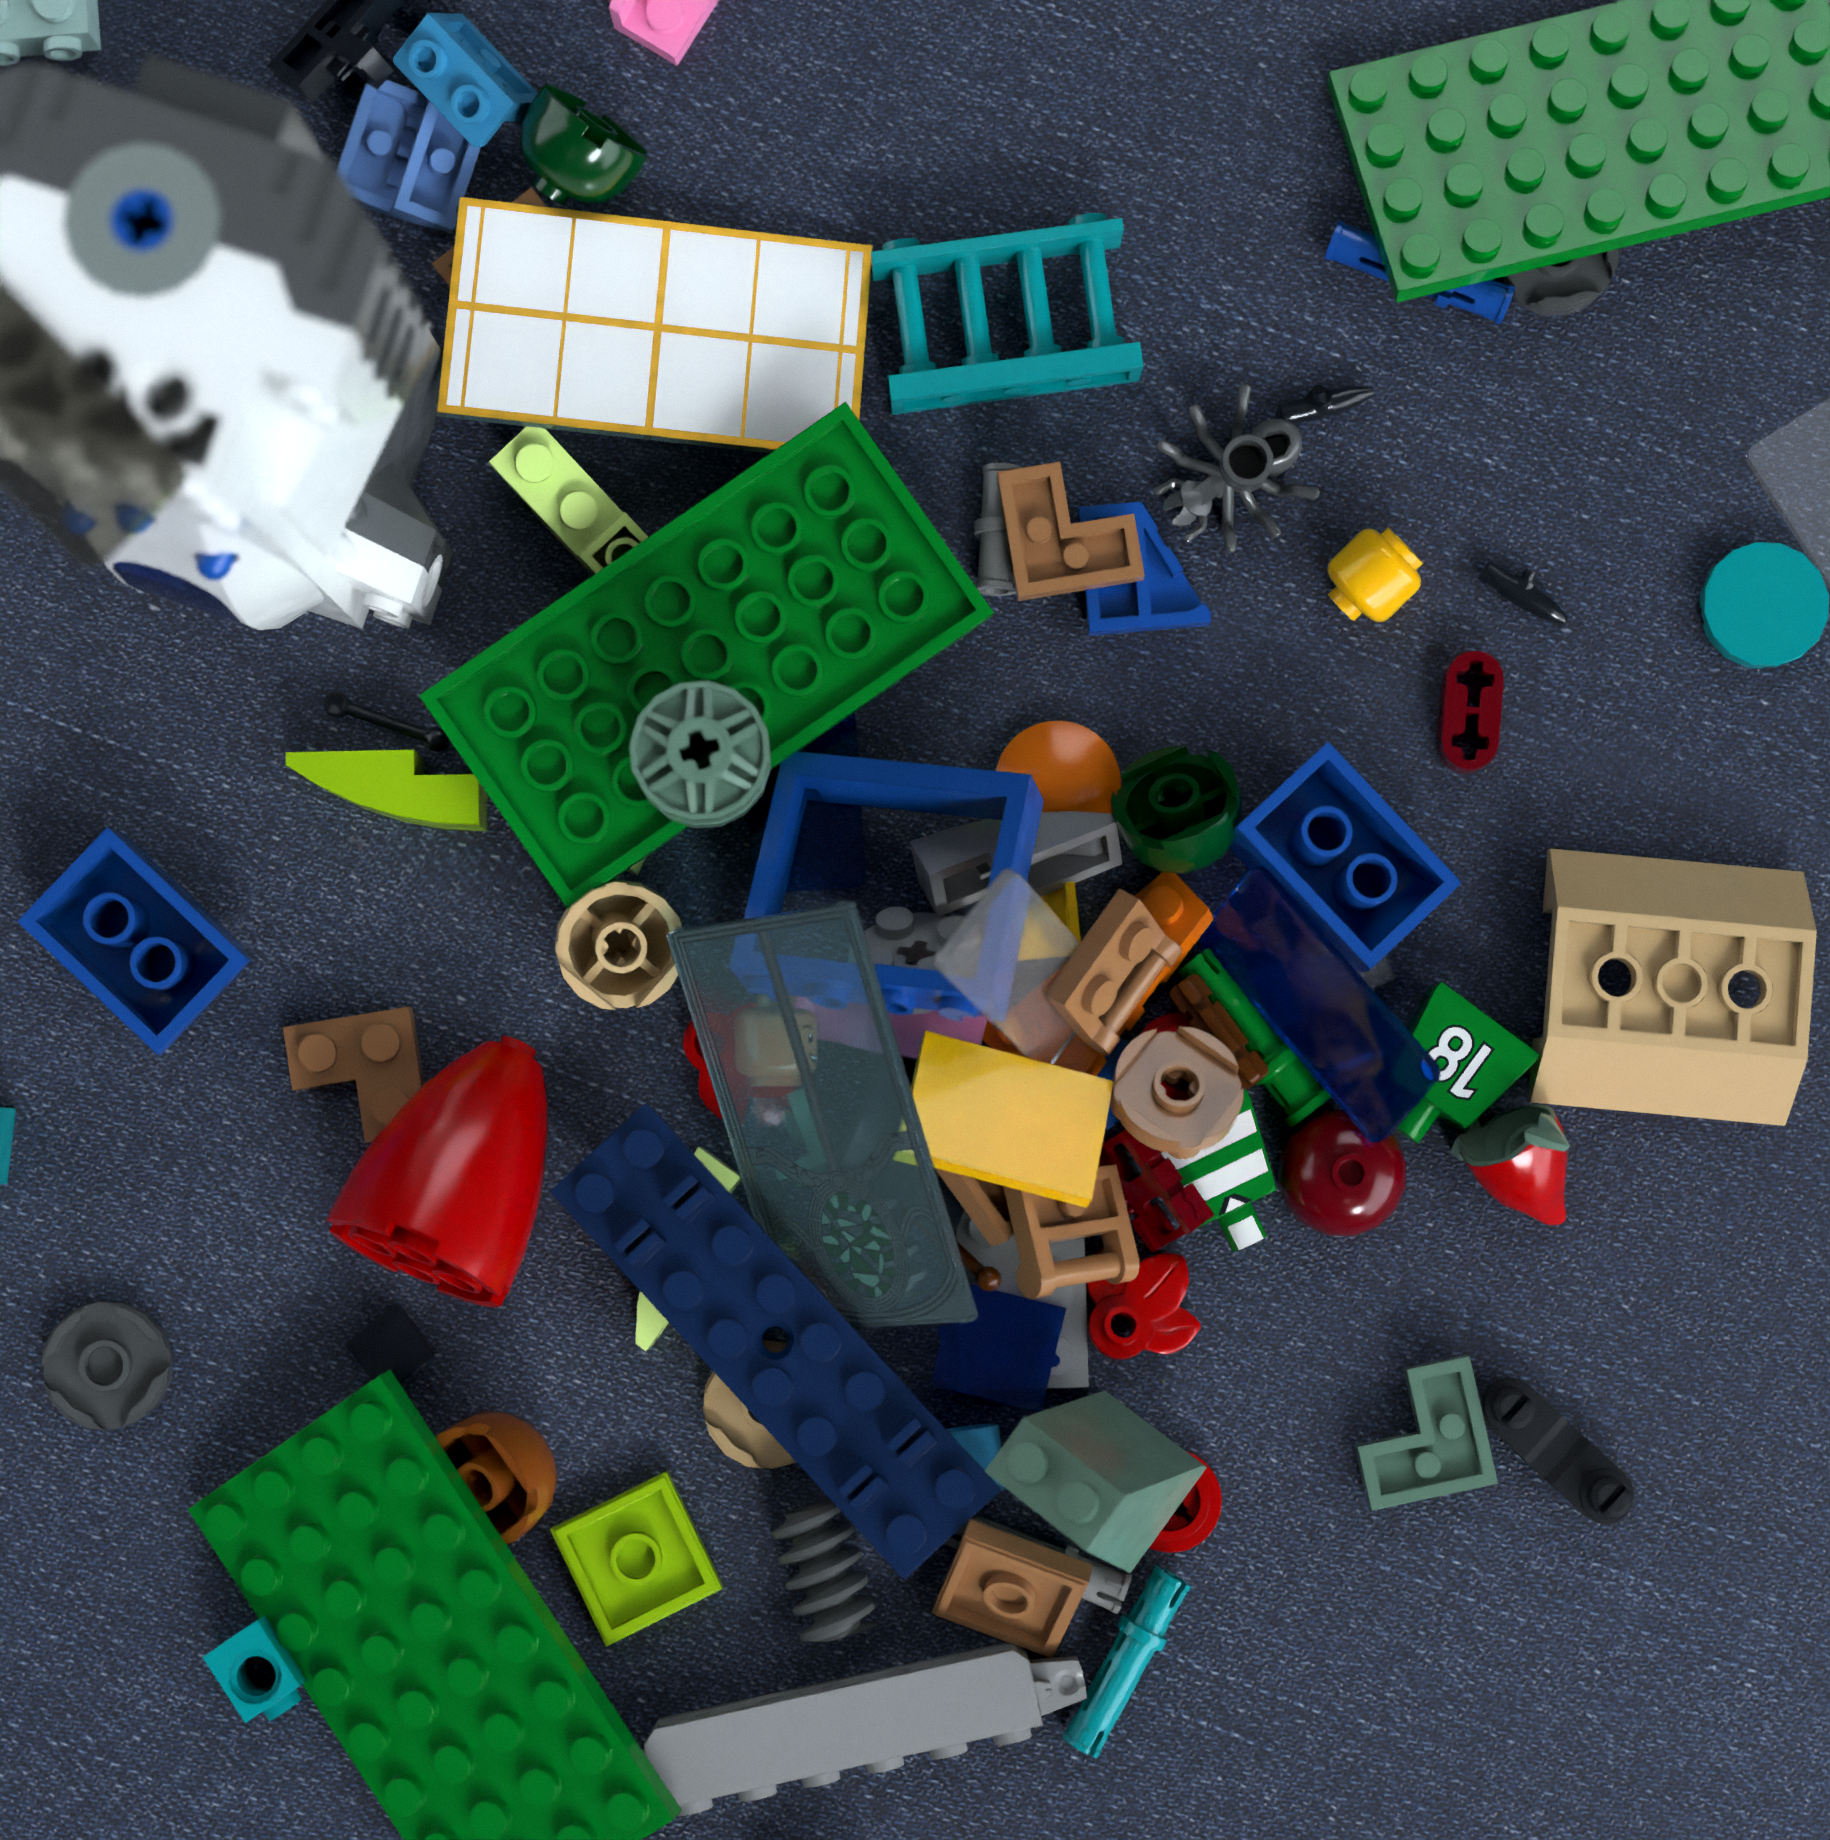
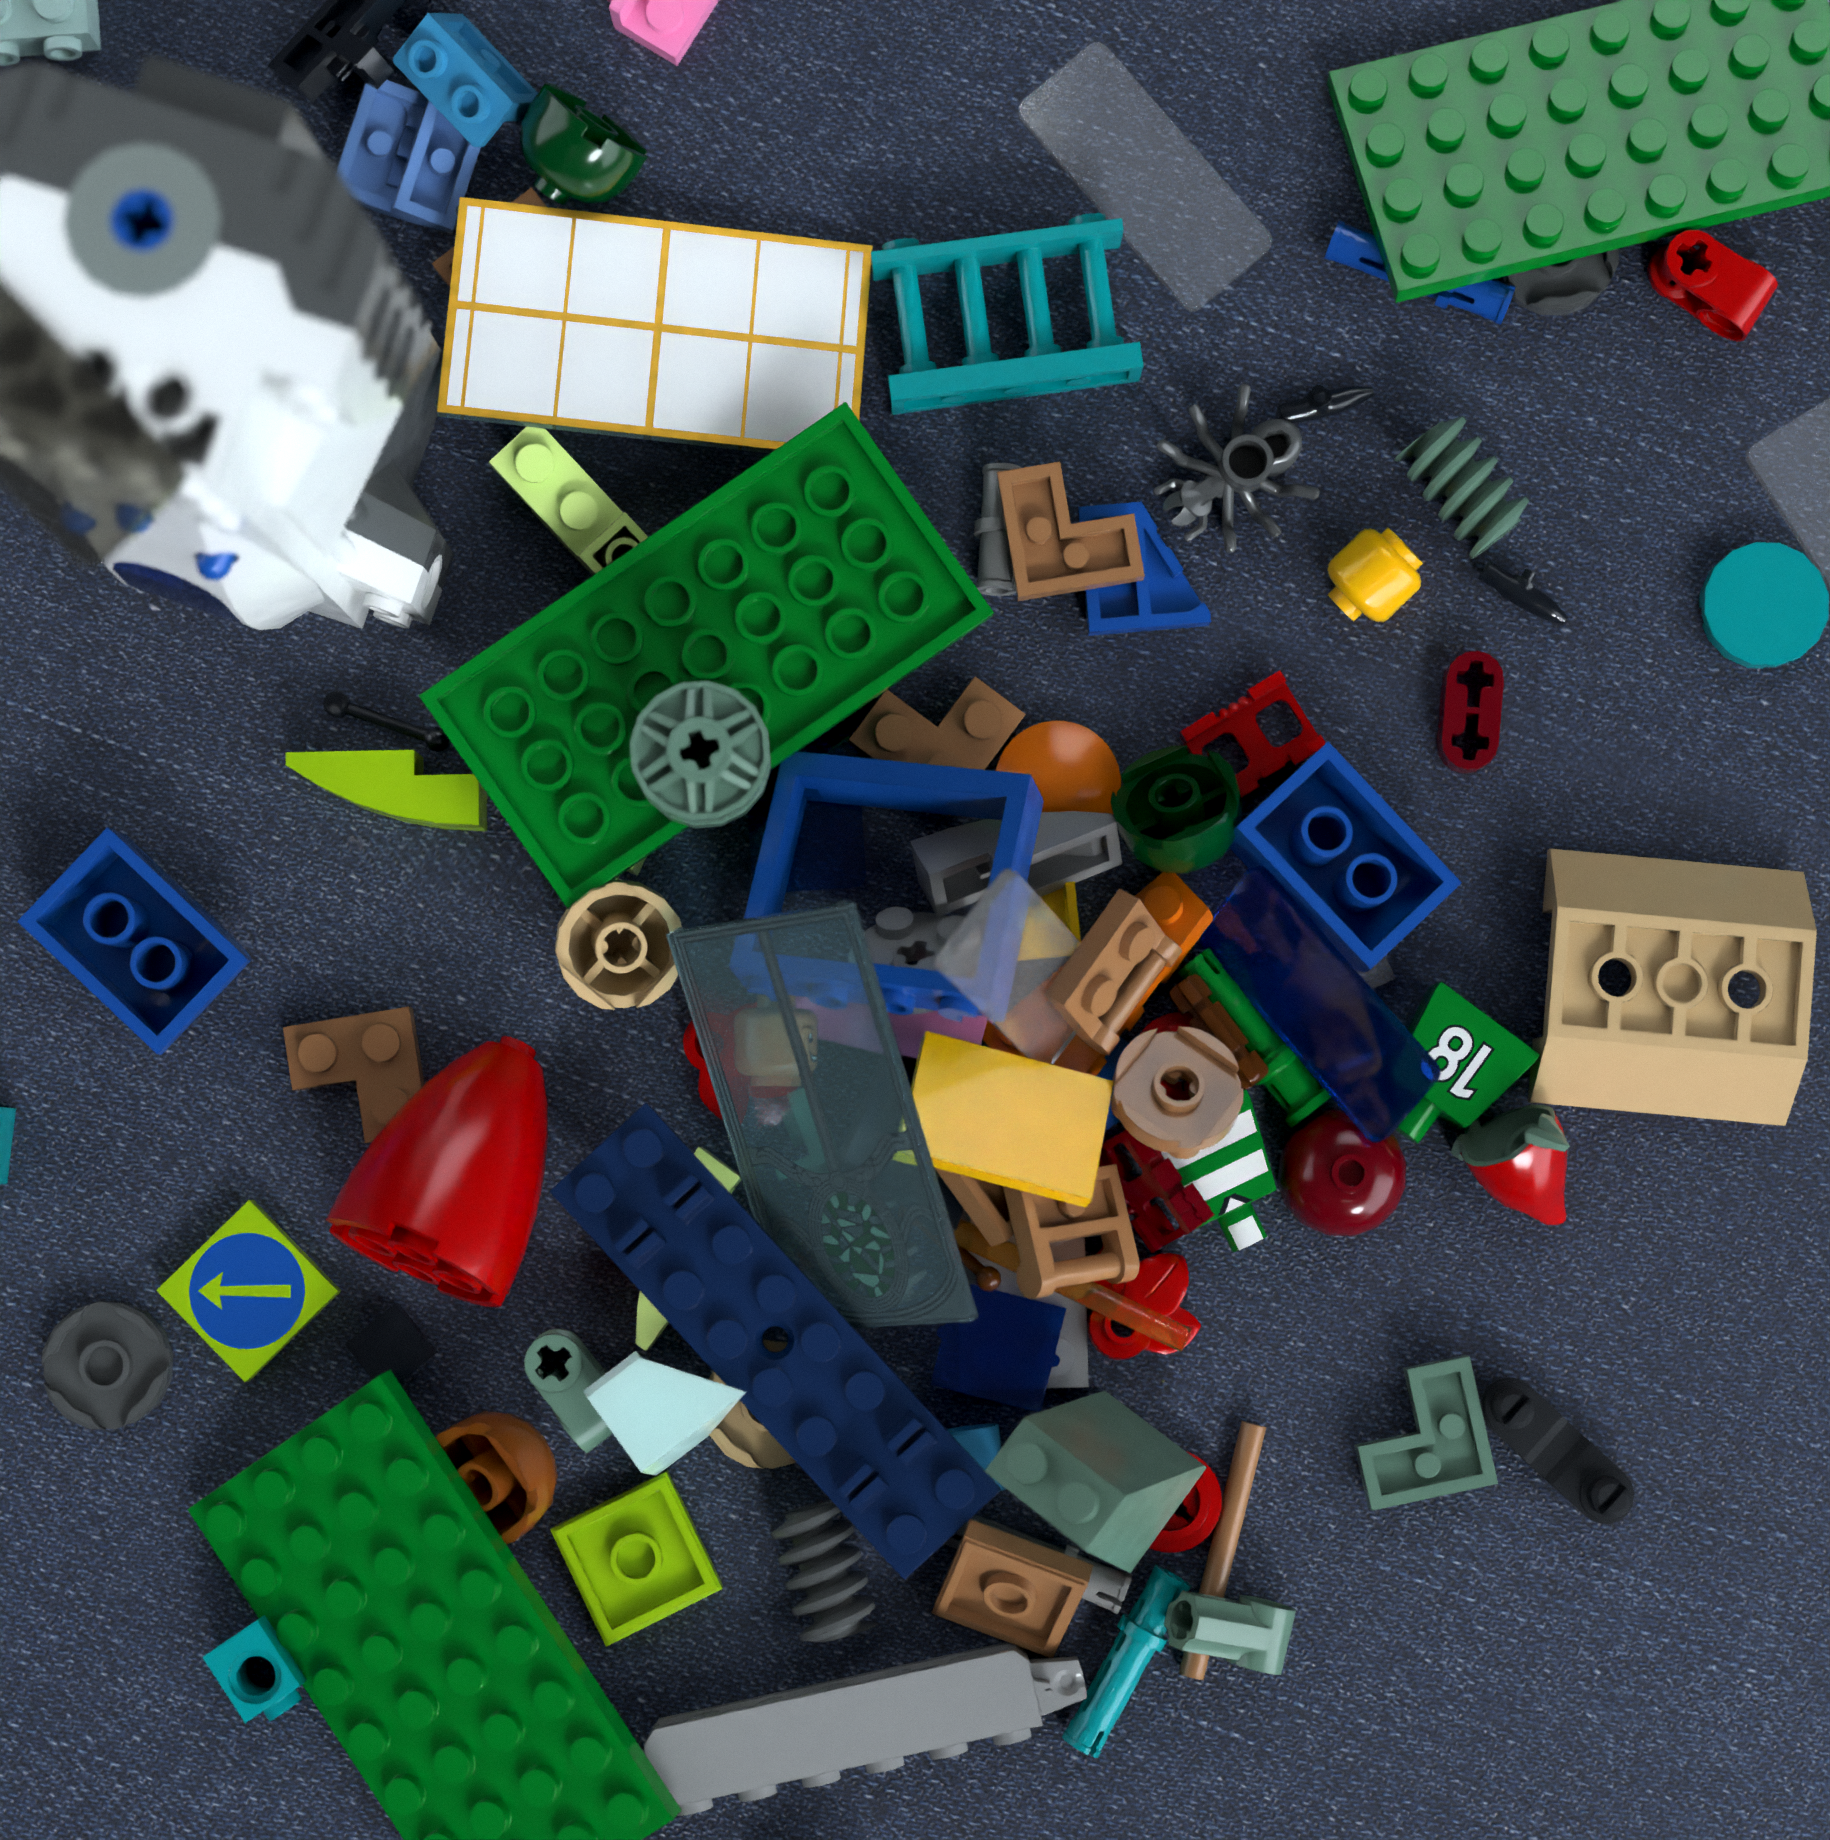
none -> tile [156,1199,342,1382]
none -> sand green piece [524,1328,613,1453]
none -> light aqua slope [584,1351,746,1476]
none -> medium nougat plate [847,676,1026,817]
none -> clear orange bar [953,1218,1192,1352]
none -> clear piece [1018,42,1272,311]
none -> sand green piece [1164,1590,1296,1675]
none -> red piece [1179,670,1326,799]
none -> medium nougat bar [1179,1421,1267,1680]
none -> sand green piece [1394,416,1530,559]
none -> red piece [1648,230,1778,342]

